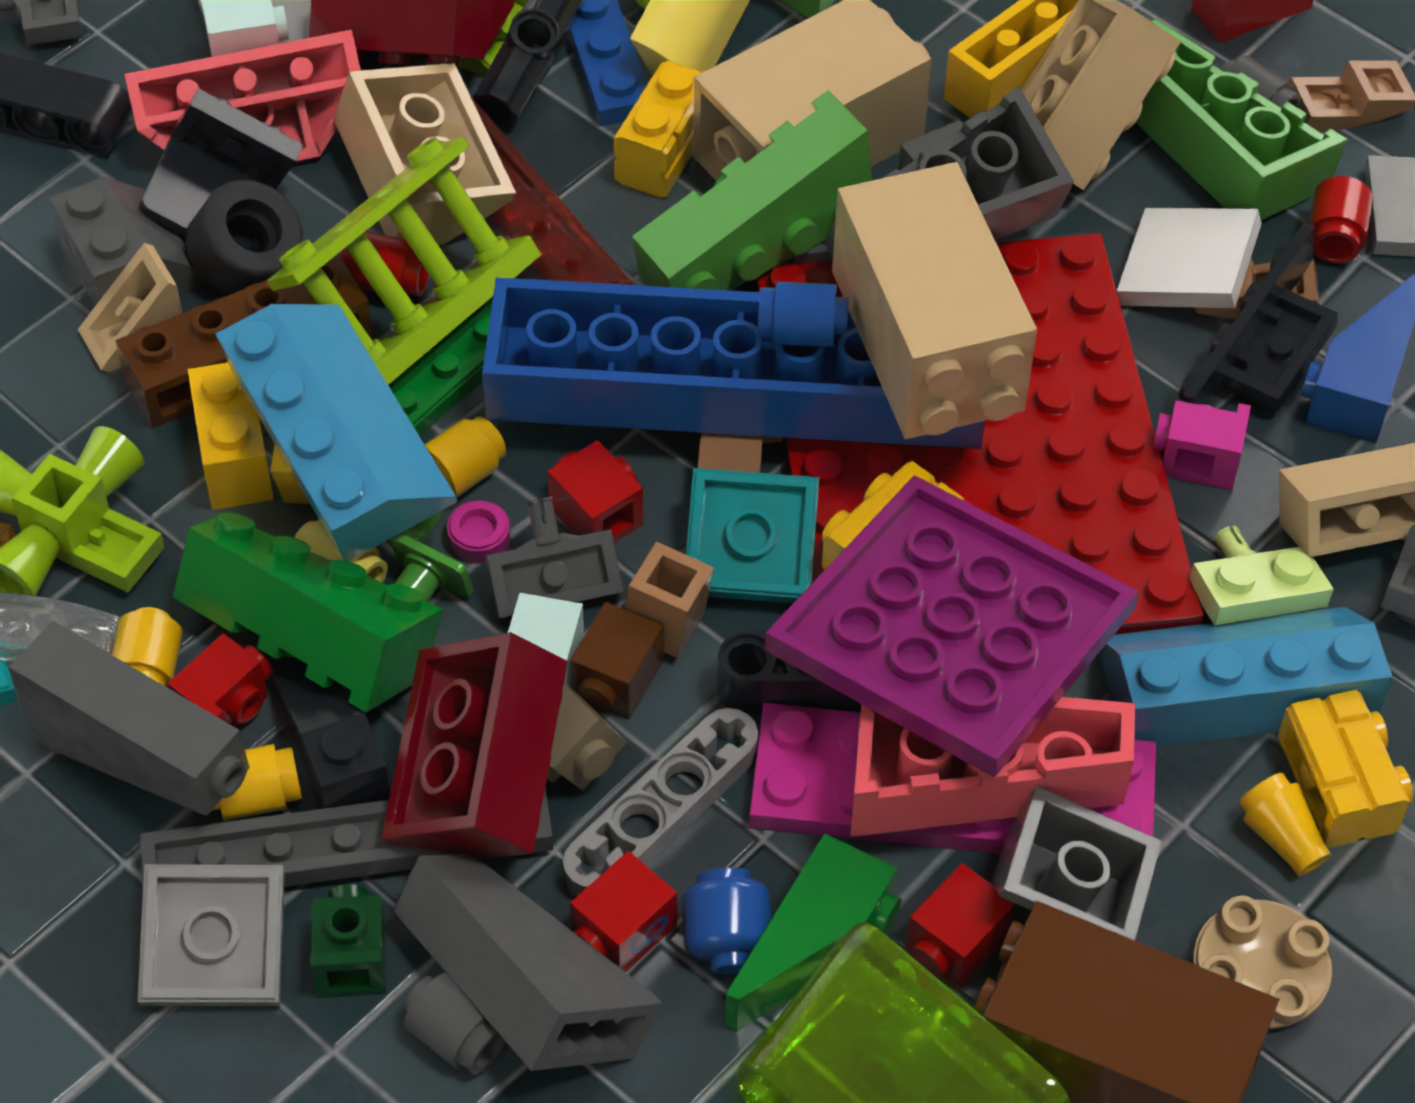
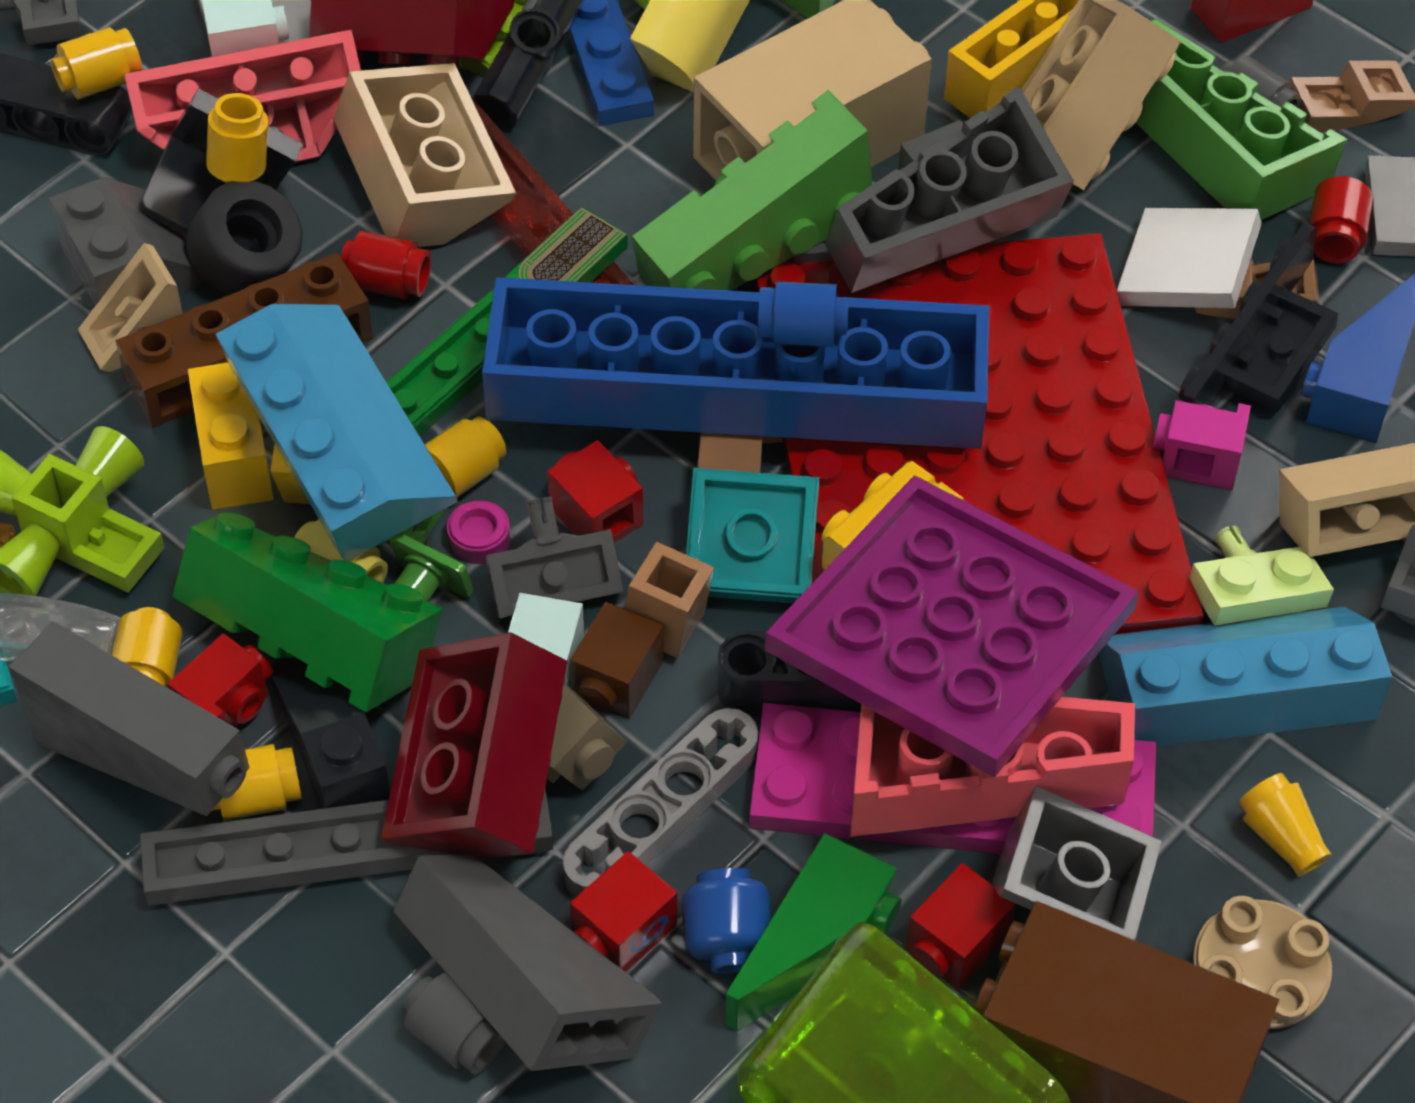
light grey tile [138,864,285,1006] -> none
lime fence [266,137,542,385] -> none
dark green brick [311,884,387,998] -> none
yellow brick [614,61,703,198] -> none
tan brick [832,162,1037,440] -> none
yellow brick [1278,689,1413,848] -> none
none -> yellow brick [51,27,142,100]
none -> yellow brick [206,93,268,183]
none -> tile [505,207,628,283]

